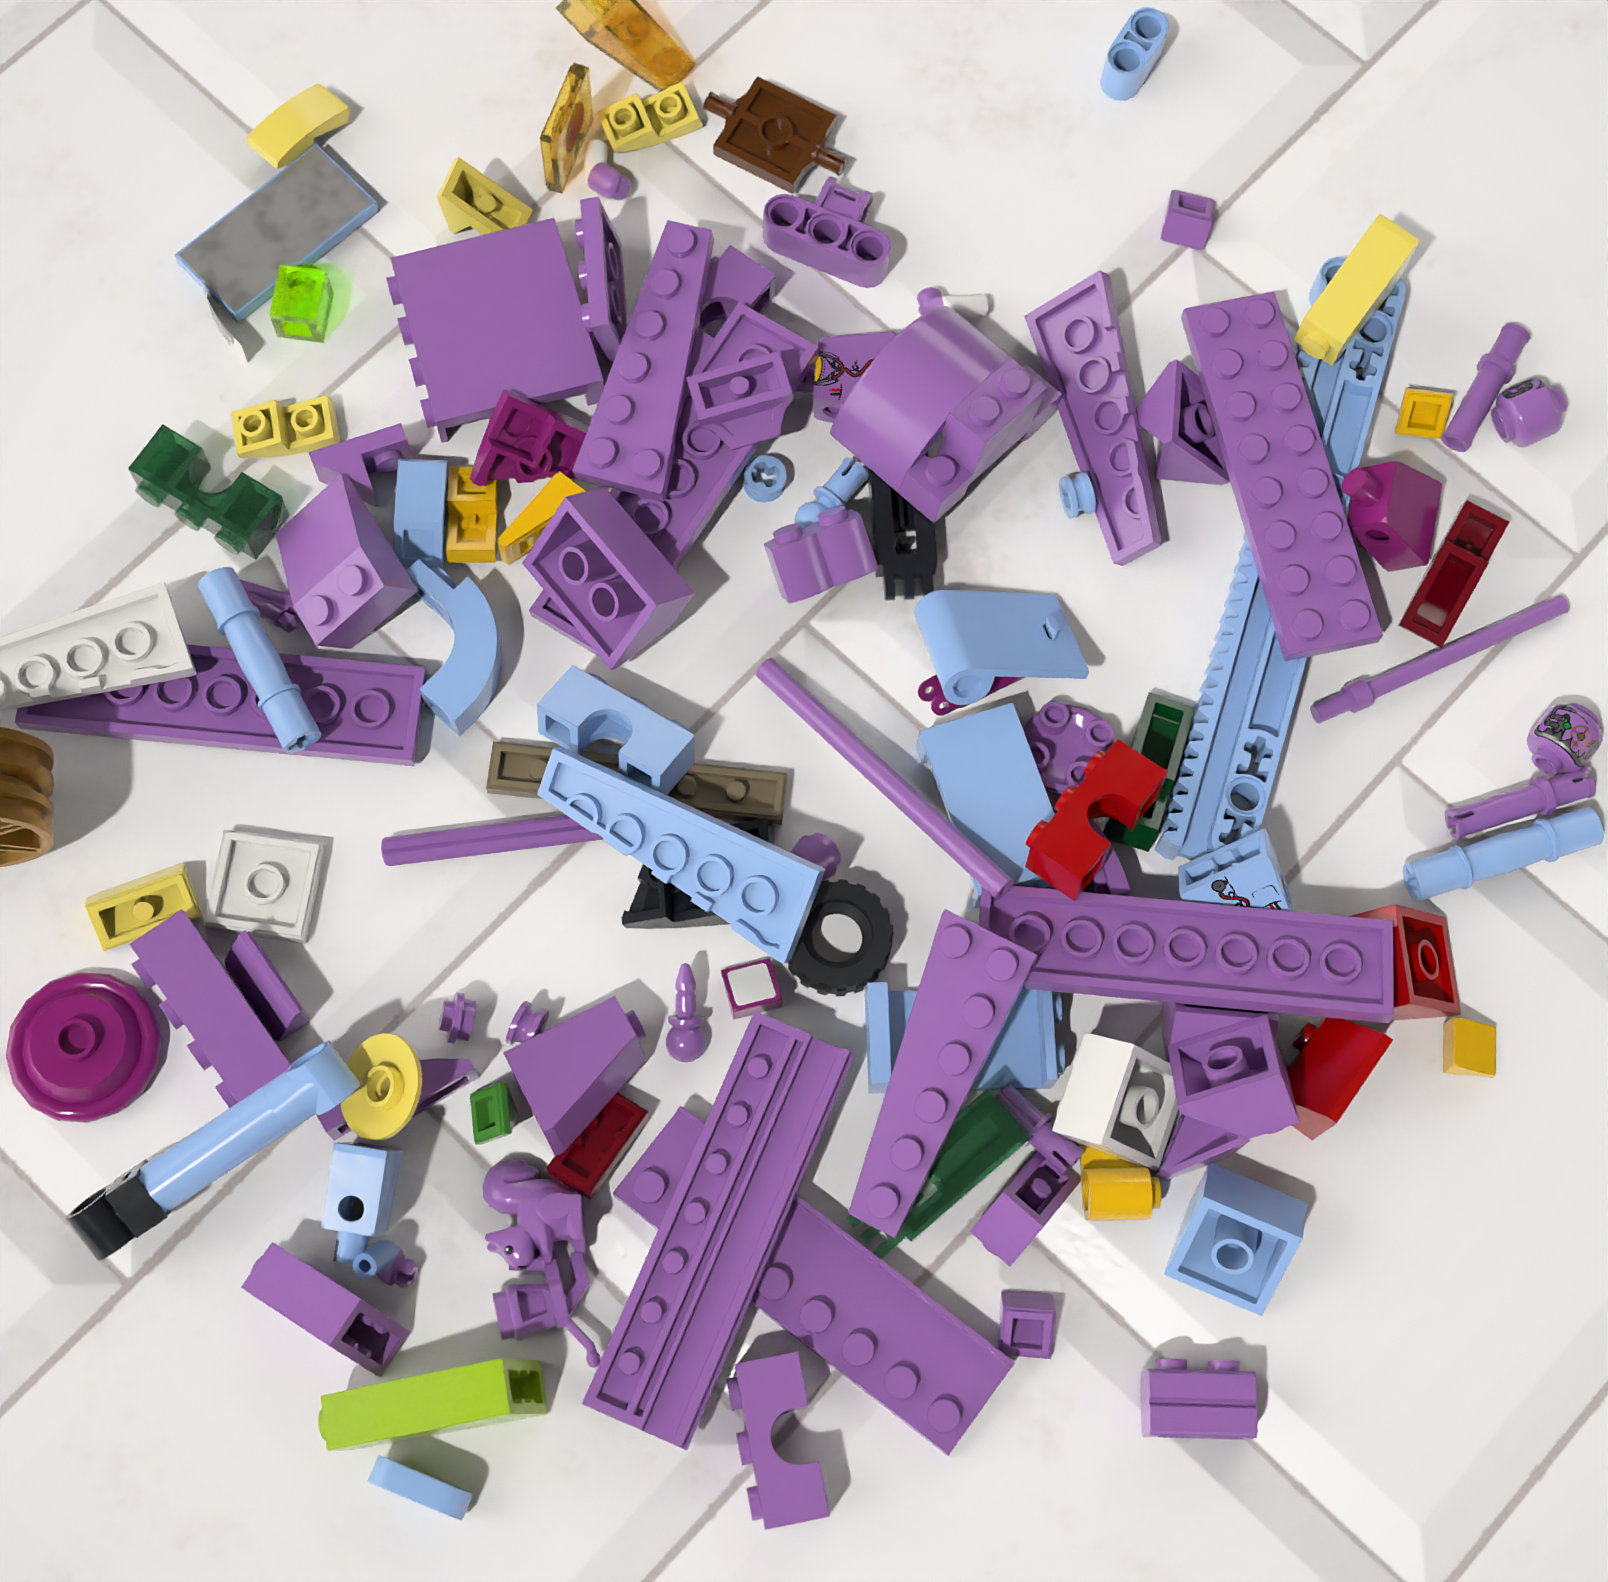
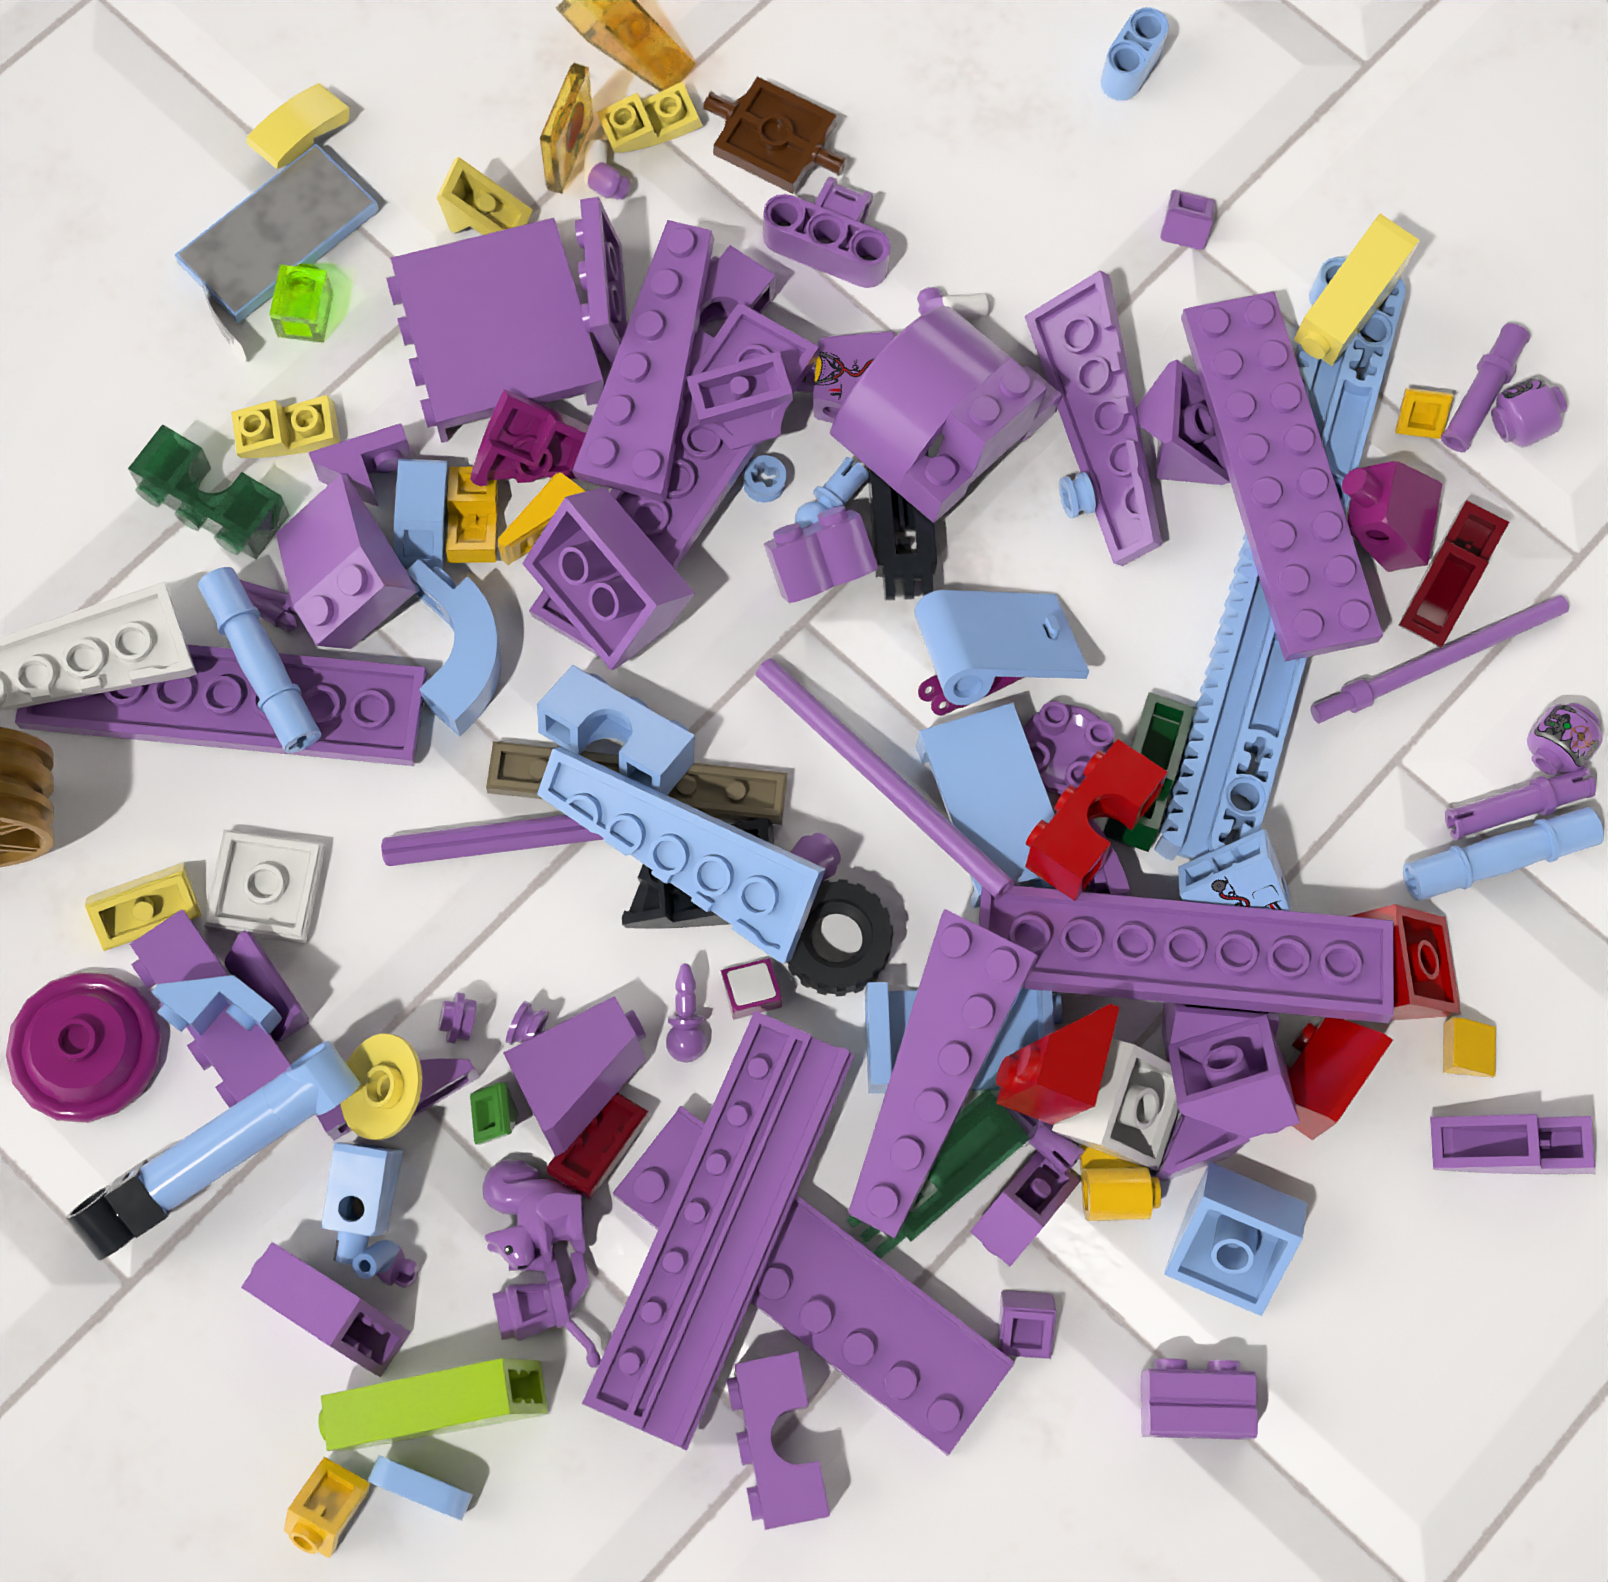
none -> light blue slope [151,975,283,1035]
none -> yellow bracket [284,1456,370,1558]
none -> red slope [996,1003,1120,1125]
none -> medium lavender slope [1430,1114,1595,1174]

